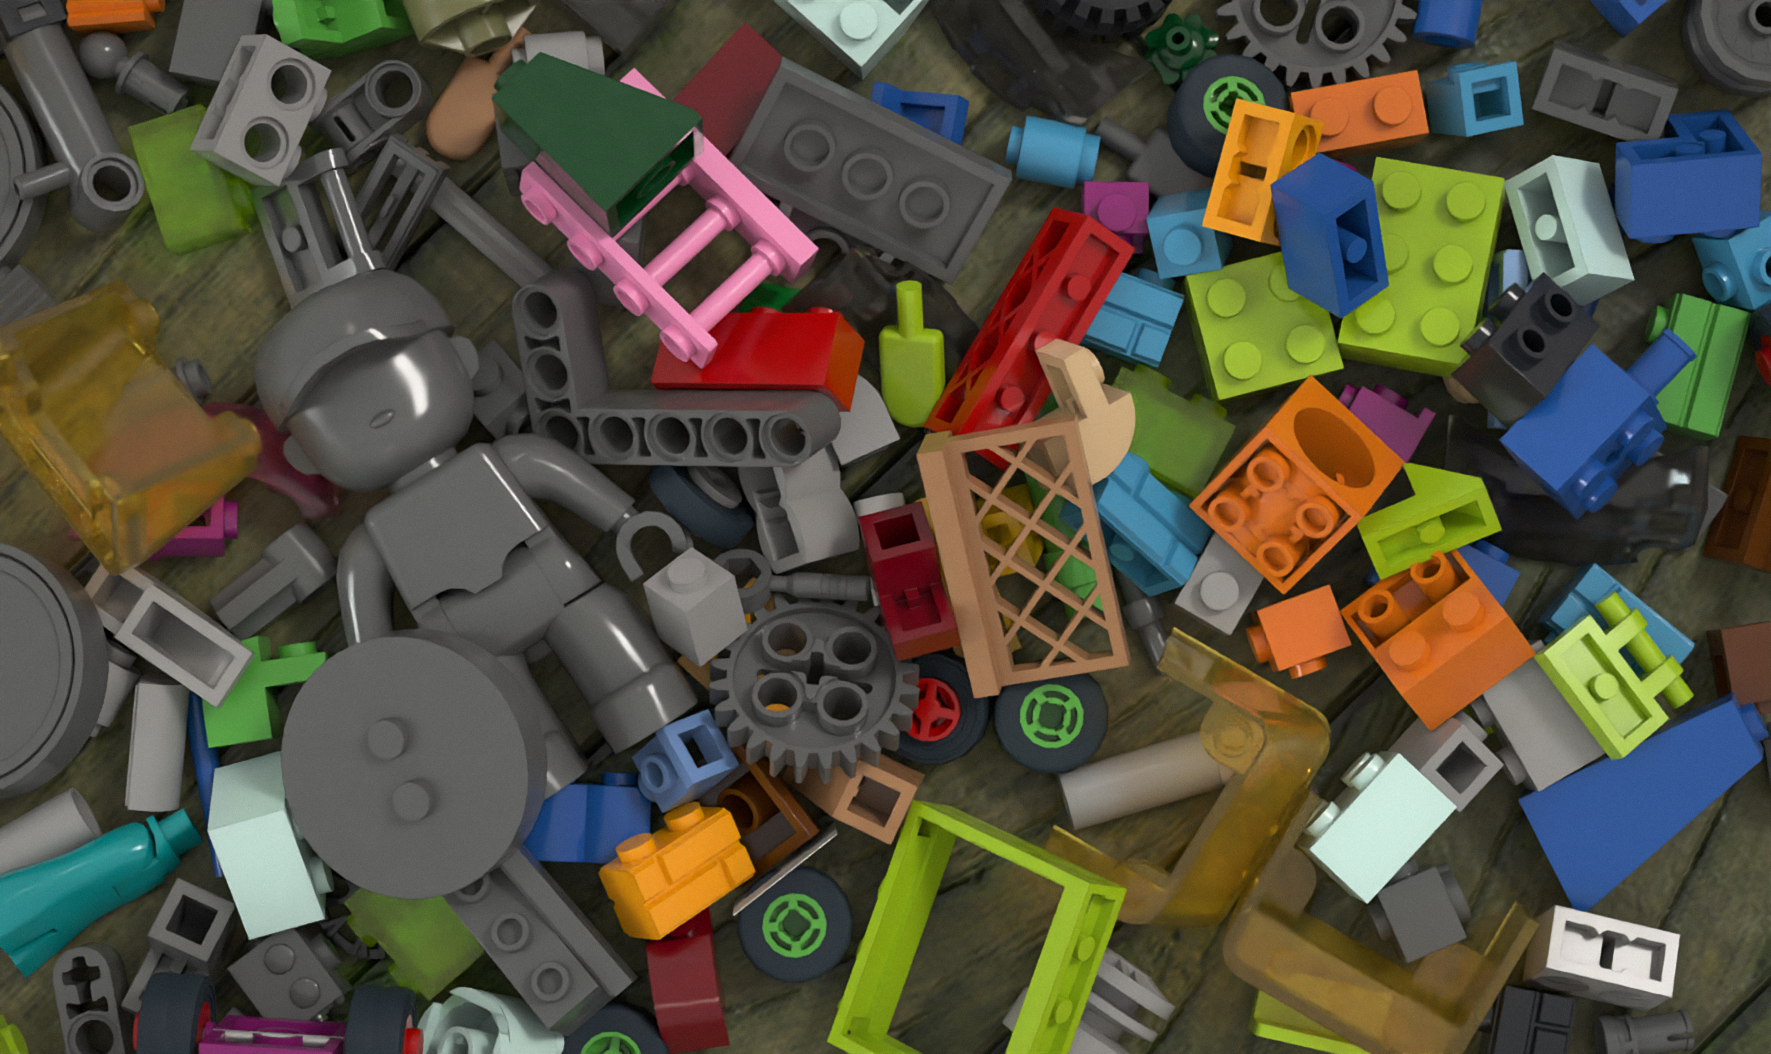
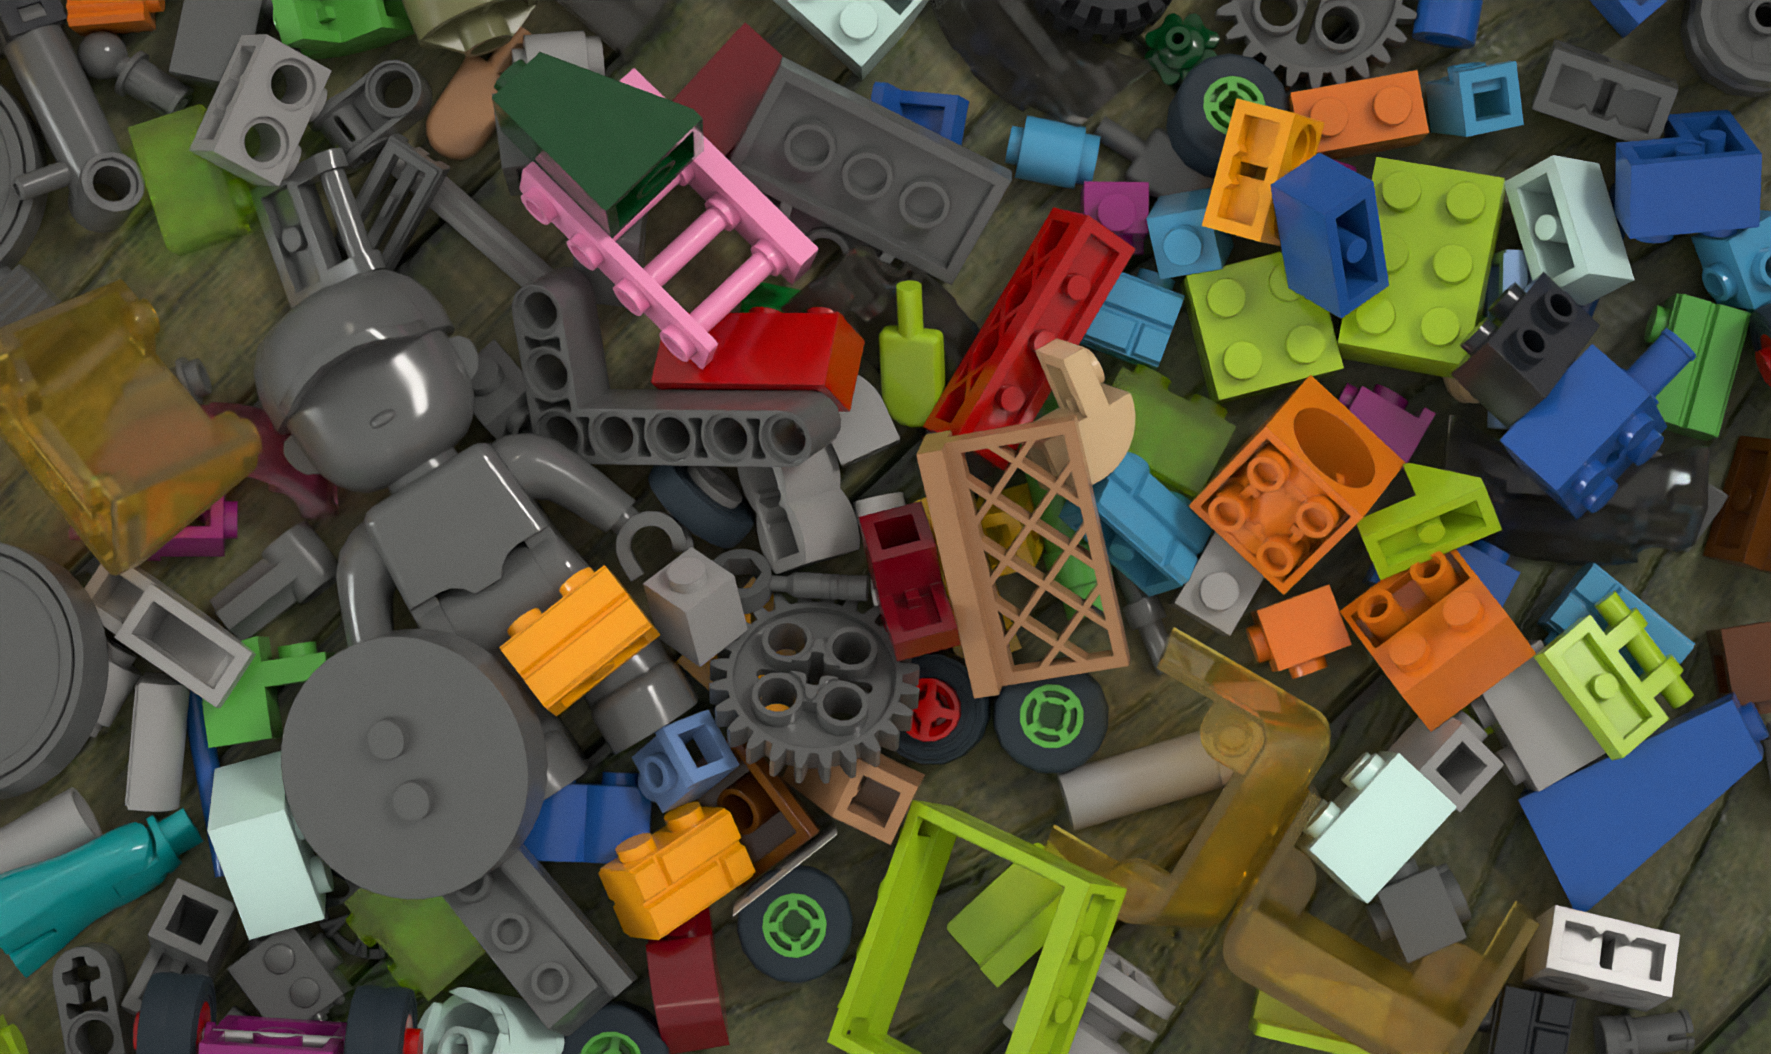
none -> light orange brick [499,565,660,717]
none -> lime panel [947,842,1065,988]

